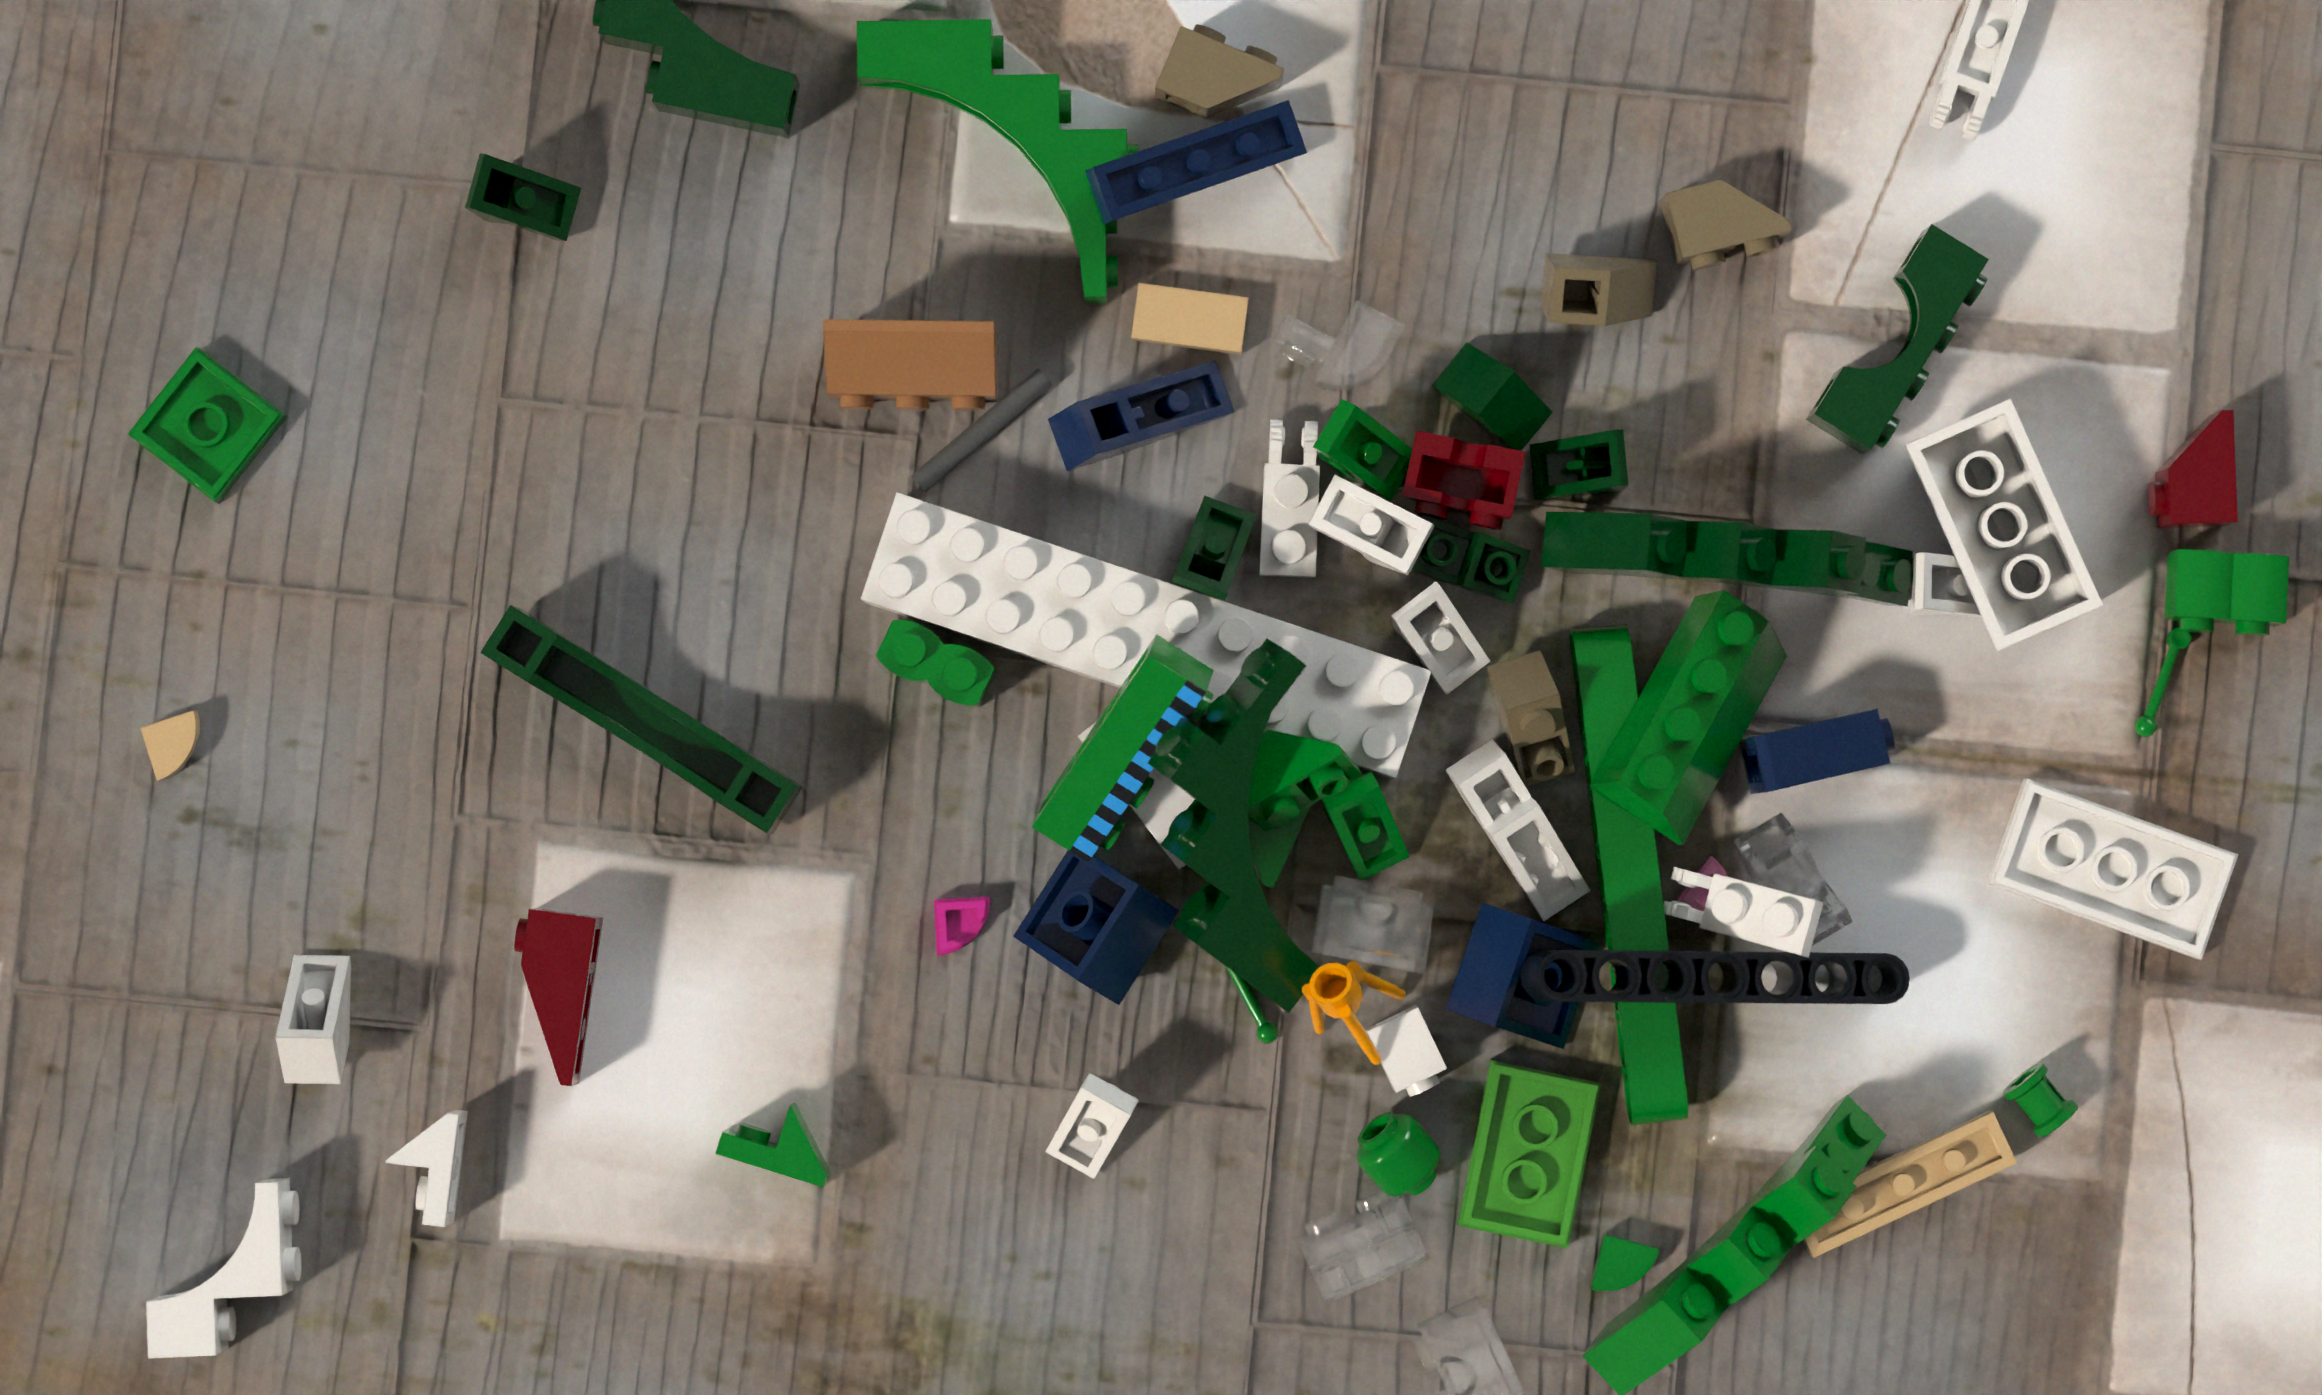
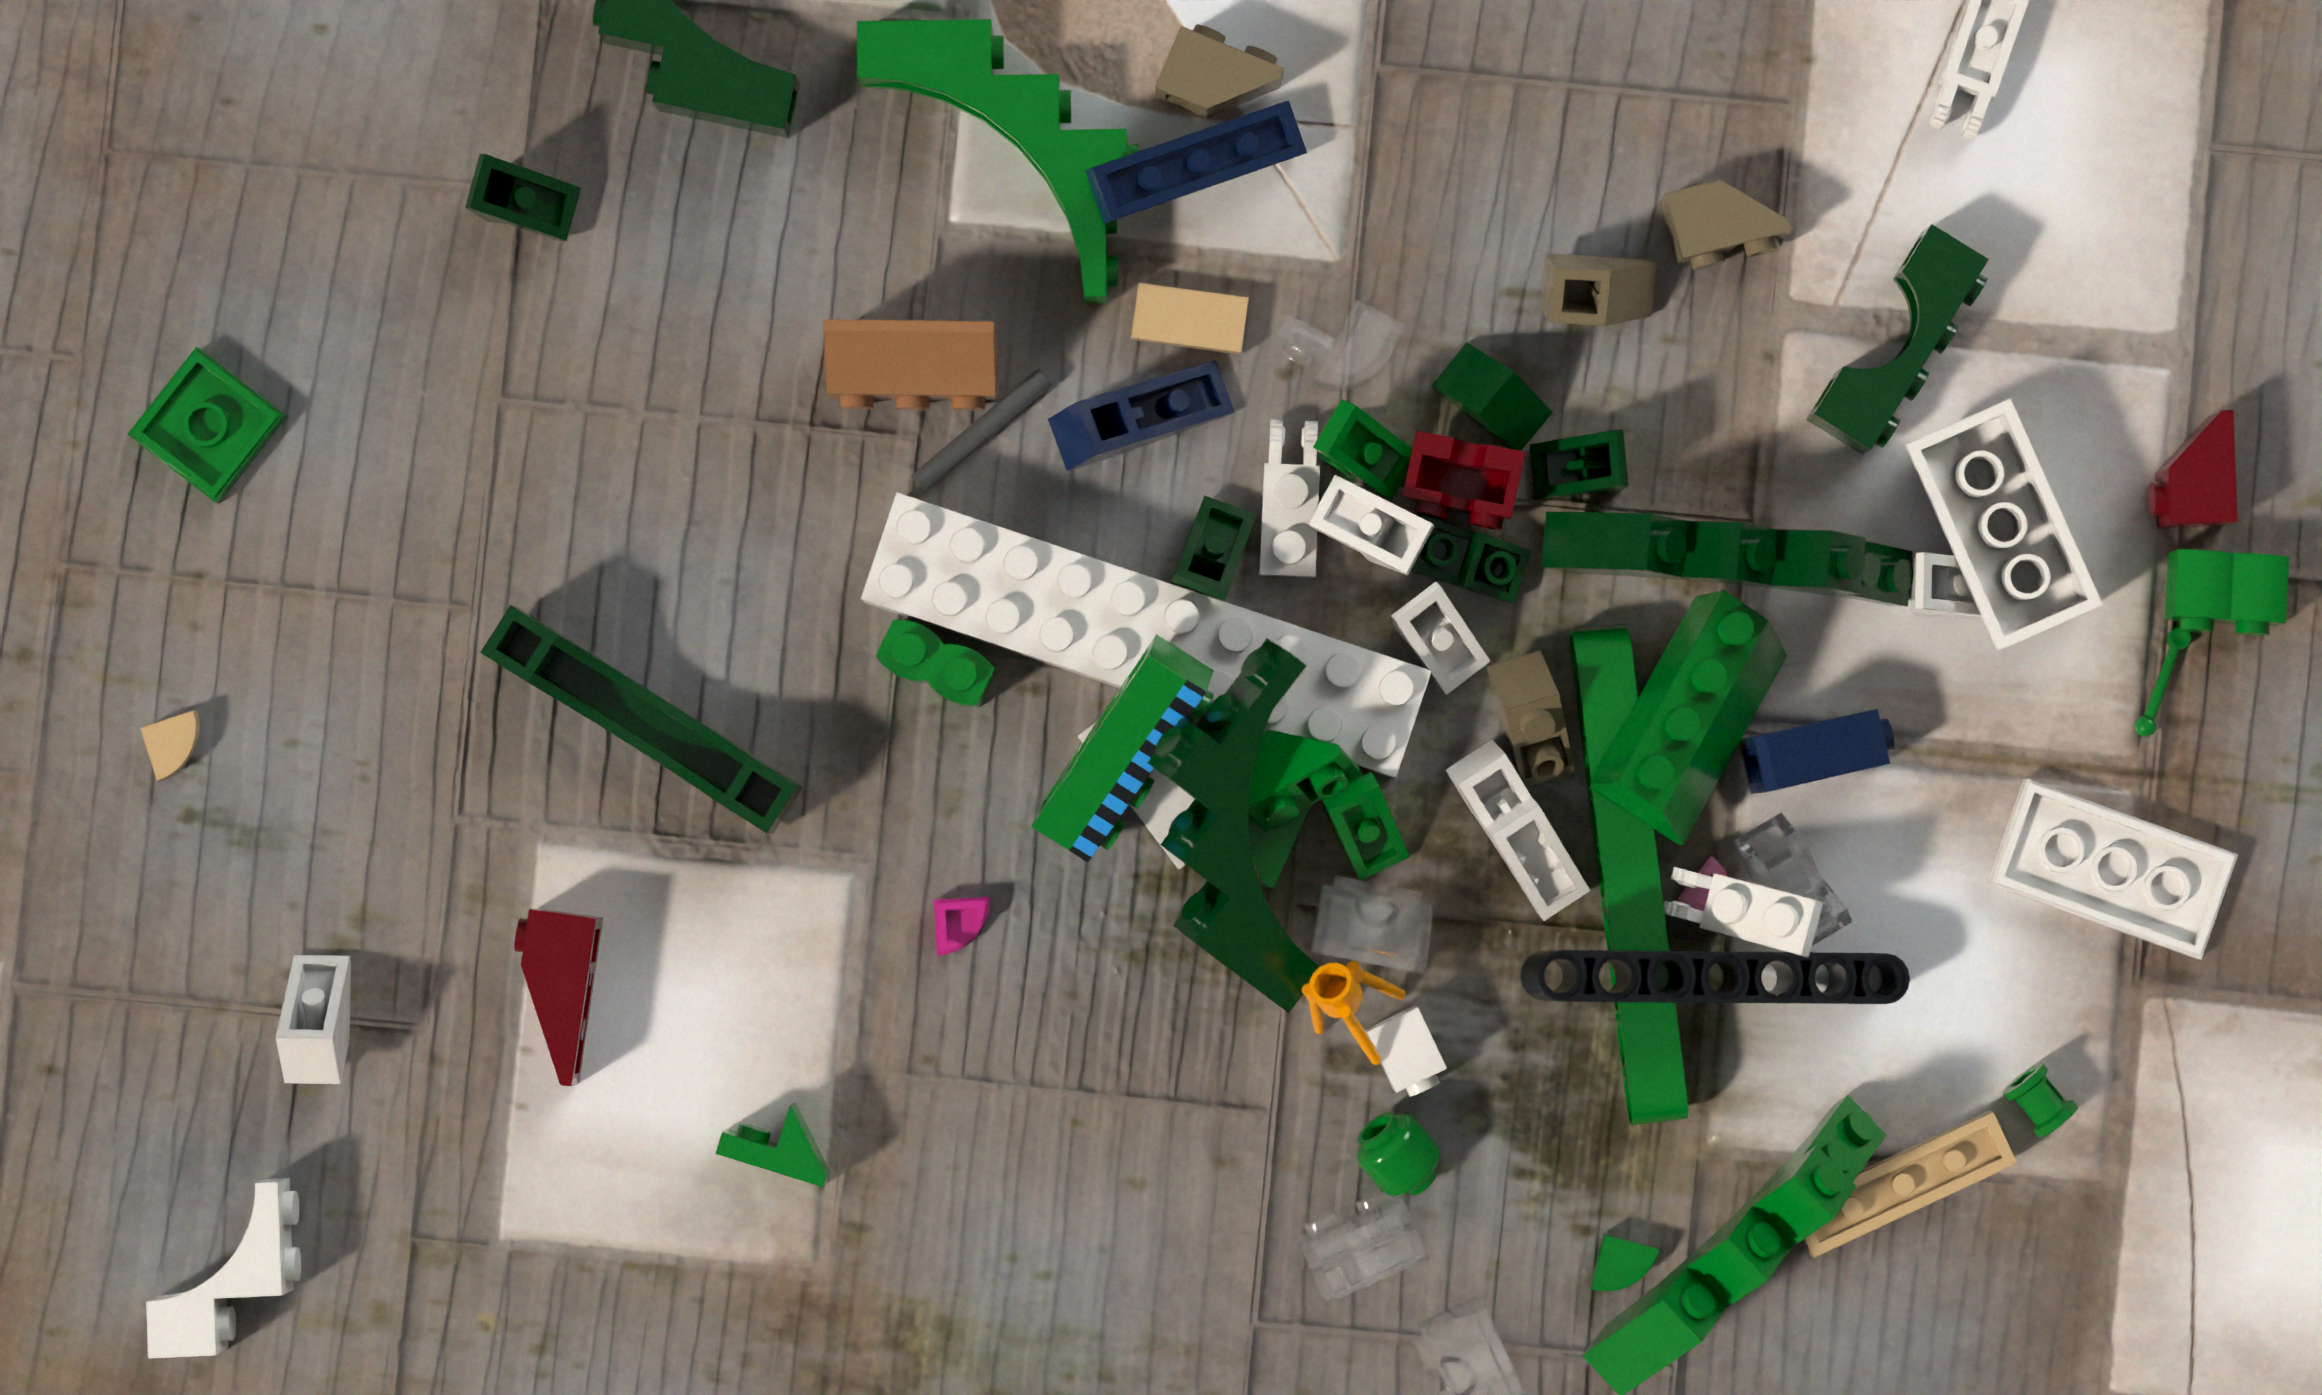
white slope [385,1110,468,1227] -> none
dark blue slope [1013,850,1179,1005] -> none
white slope [1045,1073,1139,1179] -> none
green hinge [1225,966,1279,1044] -> none
dark blue slope [1446,903,1599,1049] -> none
bright green tile [1457,1060,1602,1248] -> none

